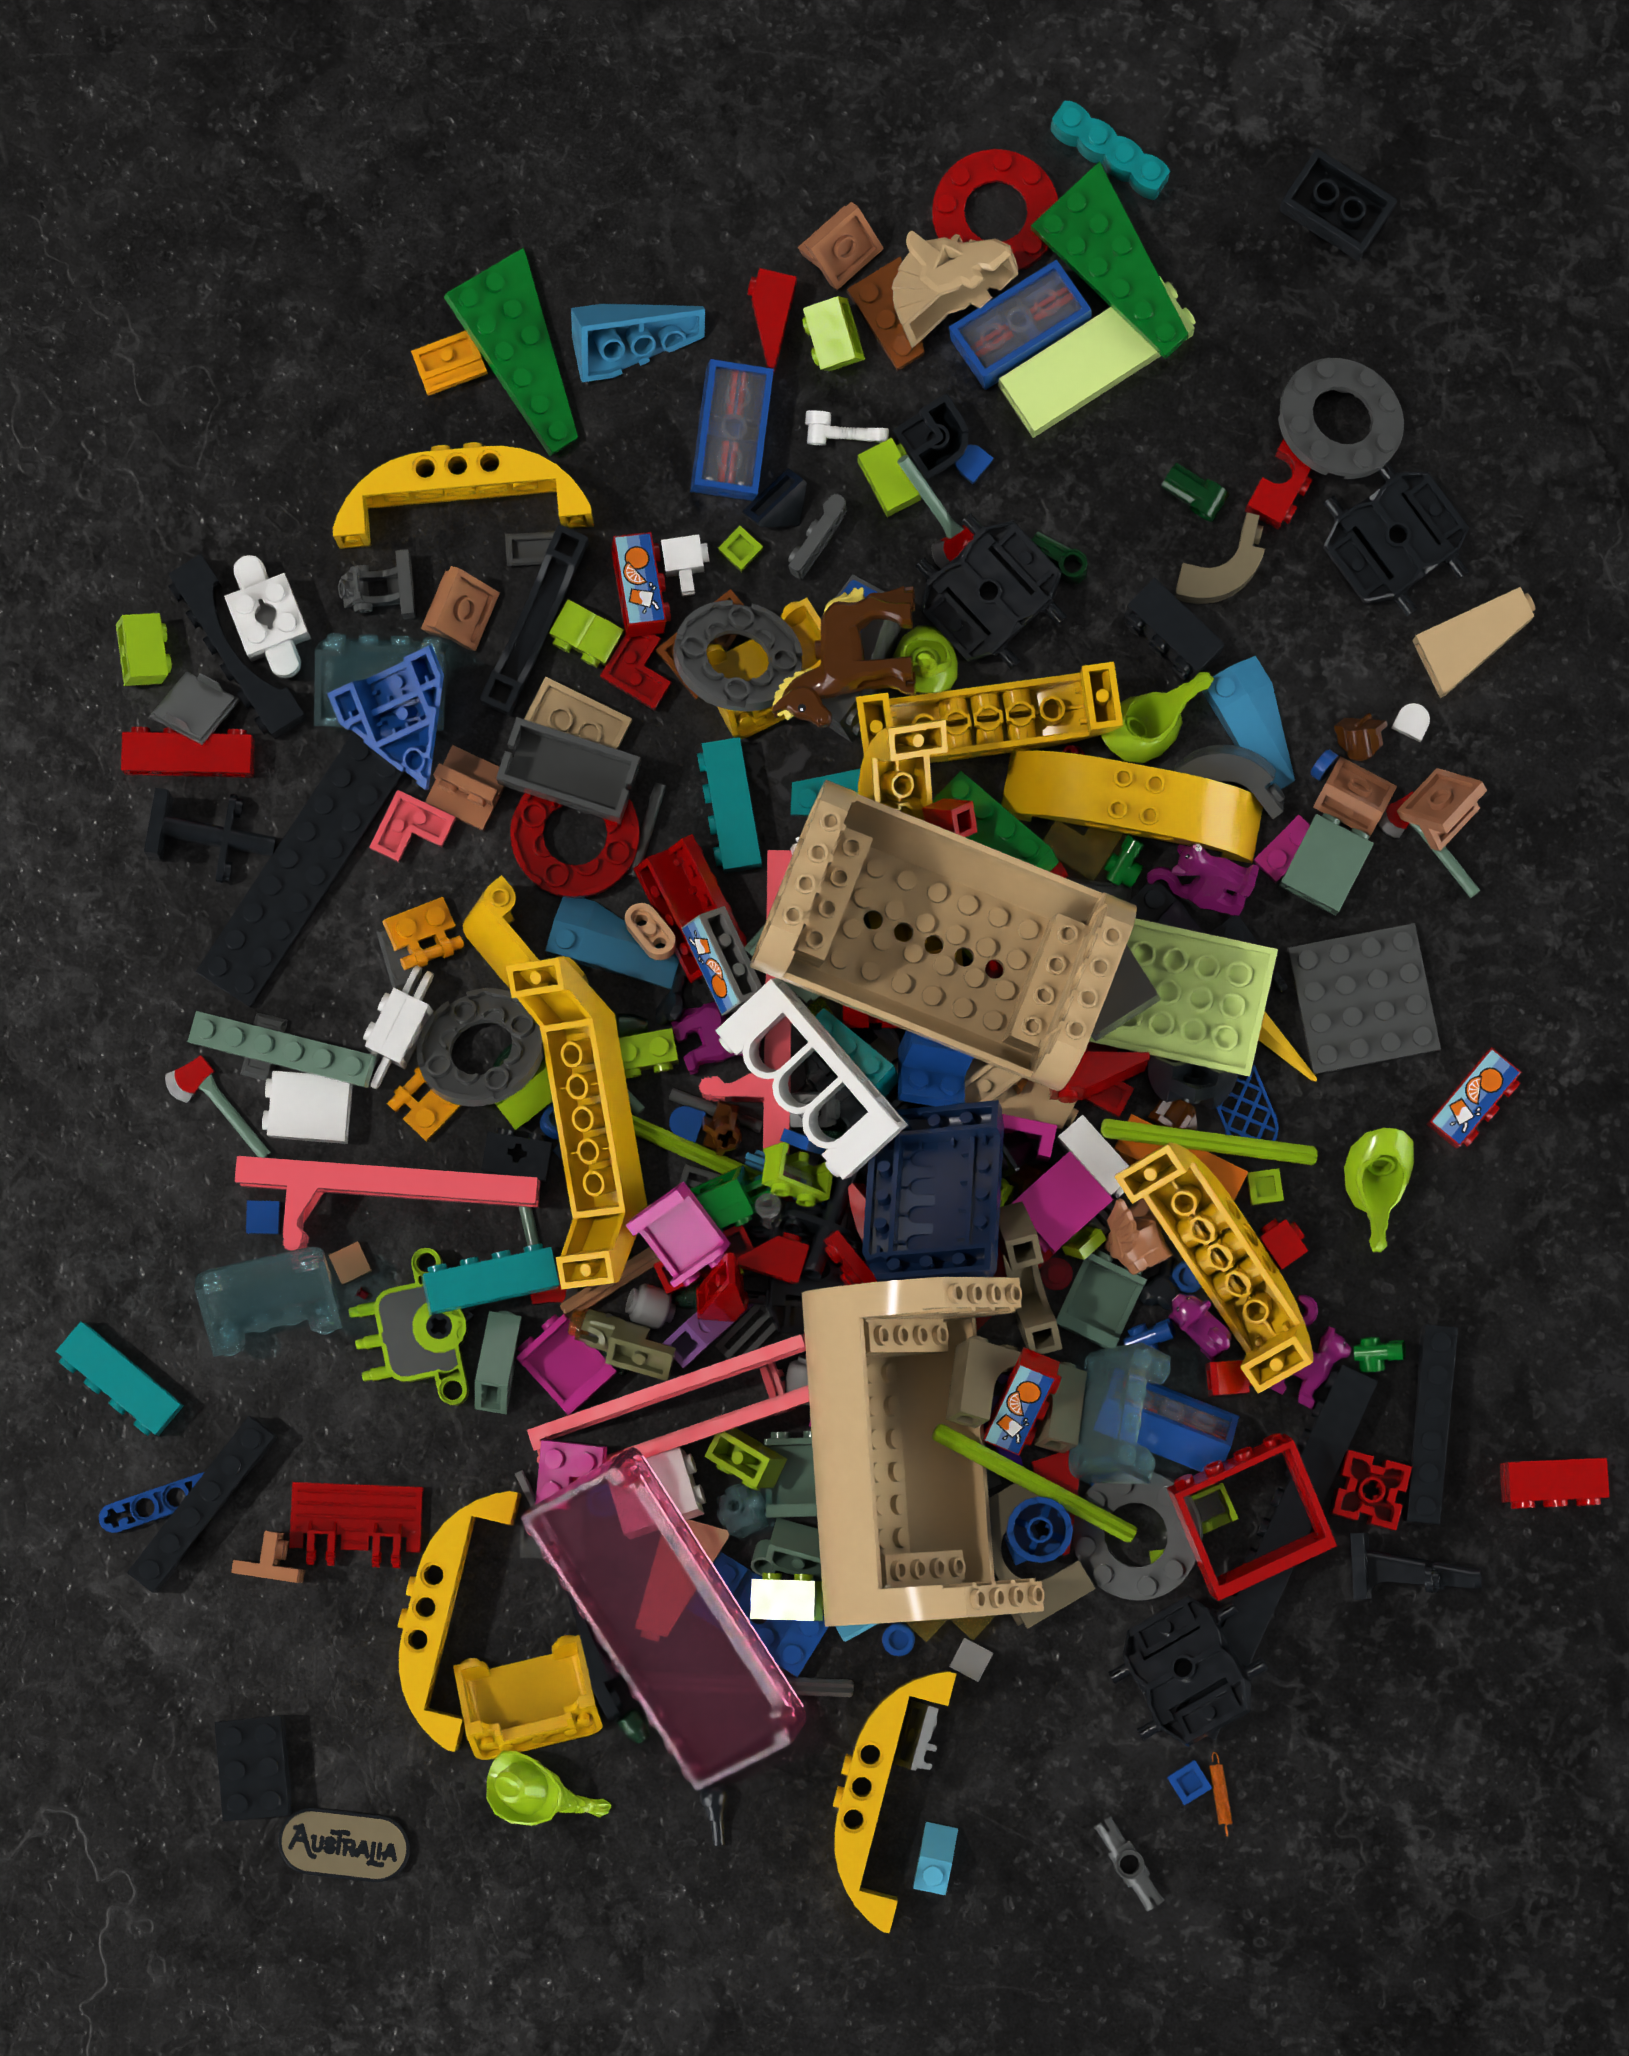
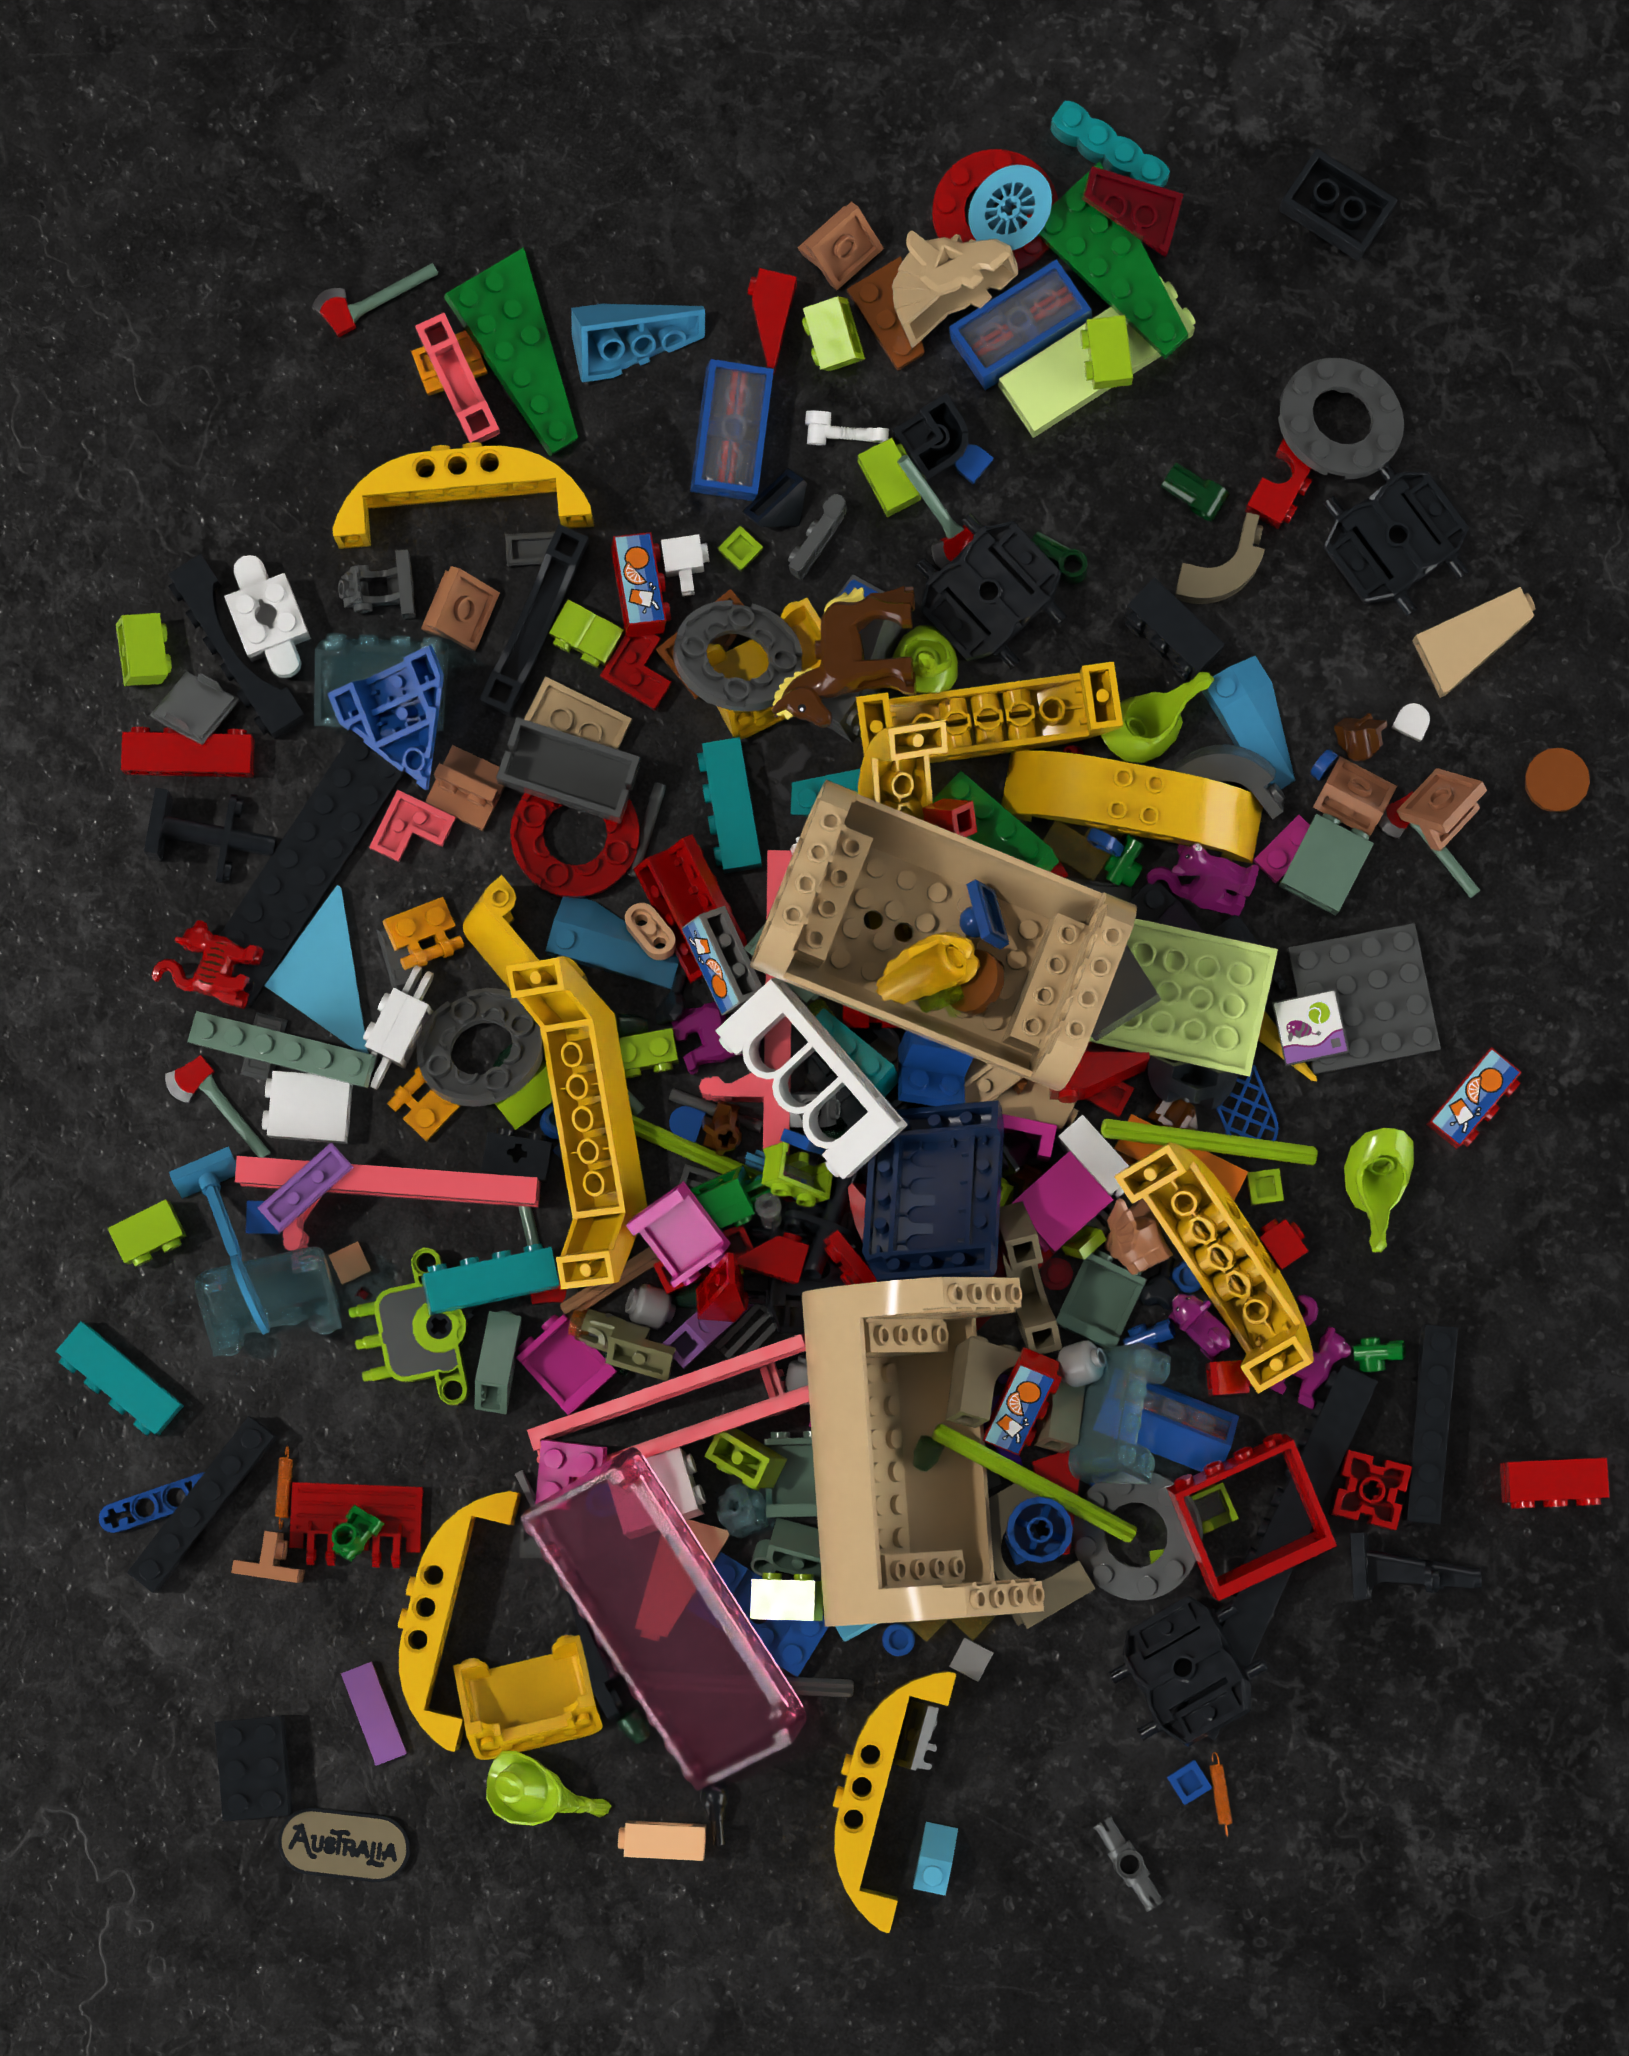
none -> lime brick [107,1199,187,1267]
none -> red animal [151,920,264,1009]
none -> dark azure piece [169,1146,270,1335]
none -> medium lavender tile [258,1142,354,1233]
none -> medium azure tile [264,885,369,1054]
none -> orange piece [275,1445,293,1530]
none -> piece [312,263,438,337]
none -> green plate [332,1505,384,1562]
none -> medium lavender tile [341,1661,407,1766]
none -> coral arch [415,313,500,443]
none -> light nougat window [618,1820,707,1861]
none -> yellow hair [875,932,980,1005]
none -> clear green hose [913,1435,944,1472]
none -> clear neon green tile [918,986,964,1013]
none -> dark orange tile [944,949,1004,1015]
none -> blue tile [959,879,1009,949]
none -> medium azure piece [969,165,1052,251]
none -> light grey head [1056,1340,1106,1387]
none -> lime brick [1080,315,1133,390]
none -> dark red wing [1082,166,1184,257]
none -> blue tile [1086,828,1125,857]
none -> tile [1272,989,1350,1067]
none -> dark orange tile [1525,748,1590,812]

